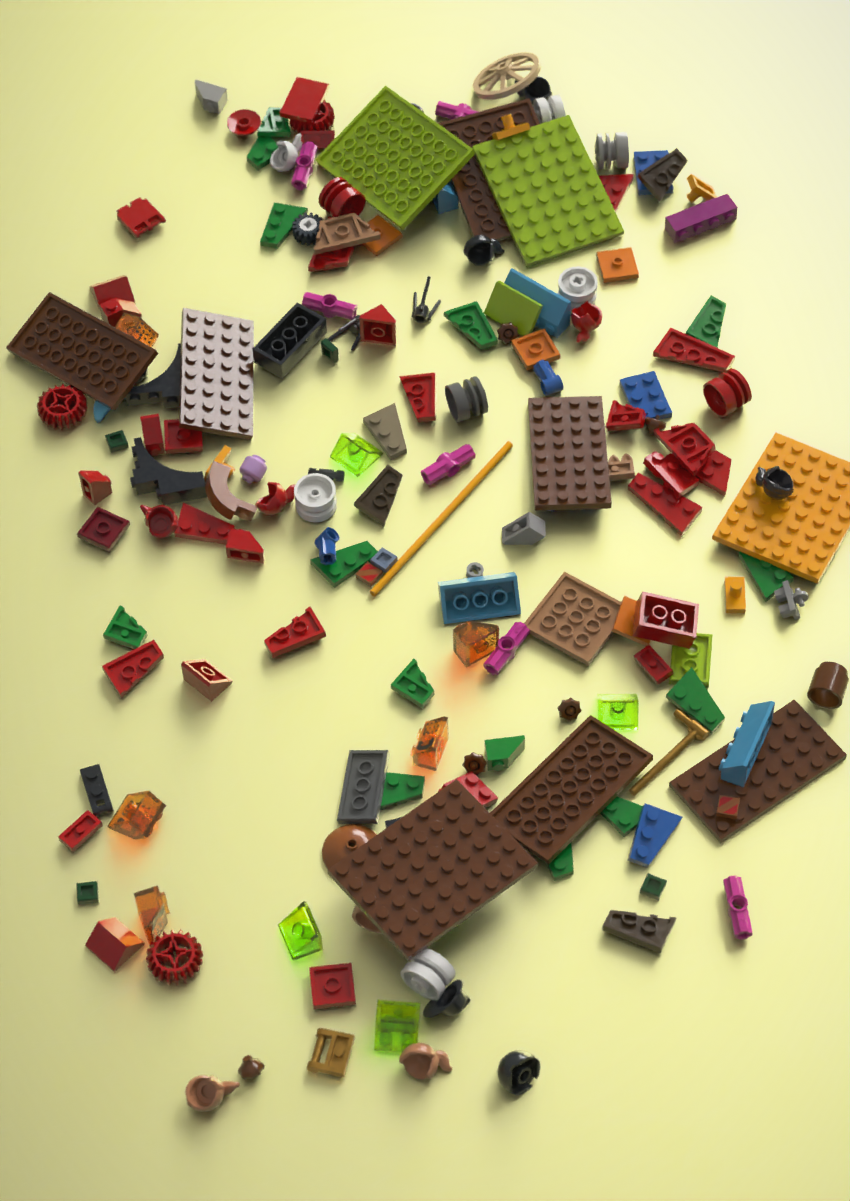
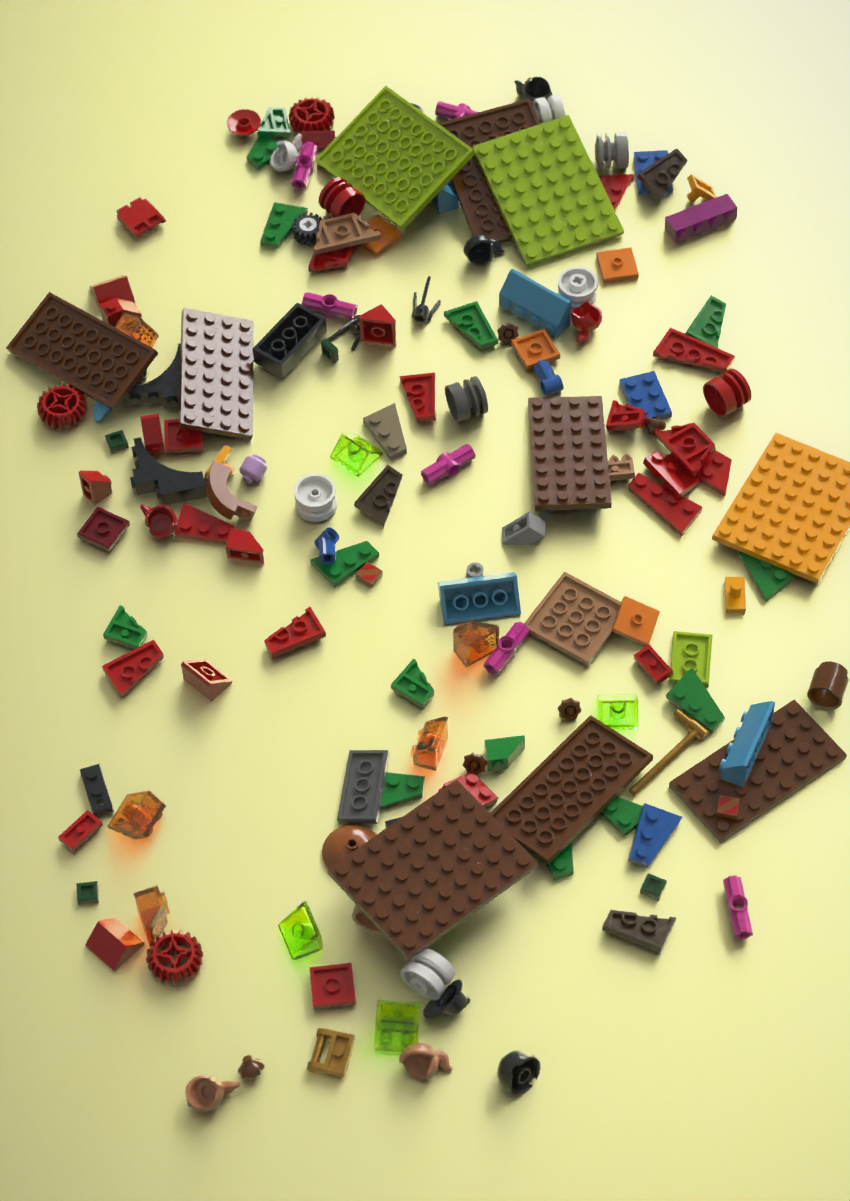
light grey slope [195,79,228,114] -> none
red hair [255,482,296,516] -> none
red tile [279,77,329,124] -> none
black axle [308,467,345,481] -> none
light orange piece [369,441,513,597] -> none
sand blue plate [370,547,398,573] -> none
tan wheel [473,52,541,100] -> none
lime tile [484,281,543,336] -> none
light orange tile [492,114,530,140] -> none
red brick [633,591,699,649] -> none
black hair [755,466,794,500] -> none
light grey hips [774,580,809,620] -> none

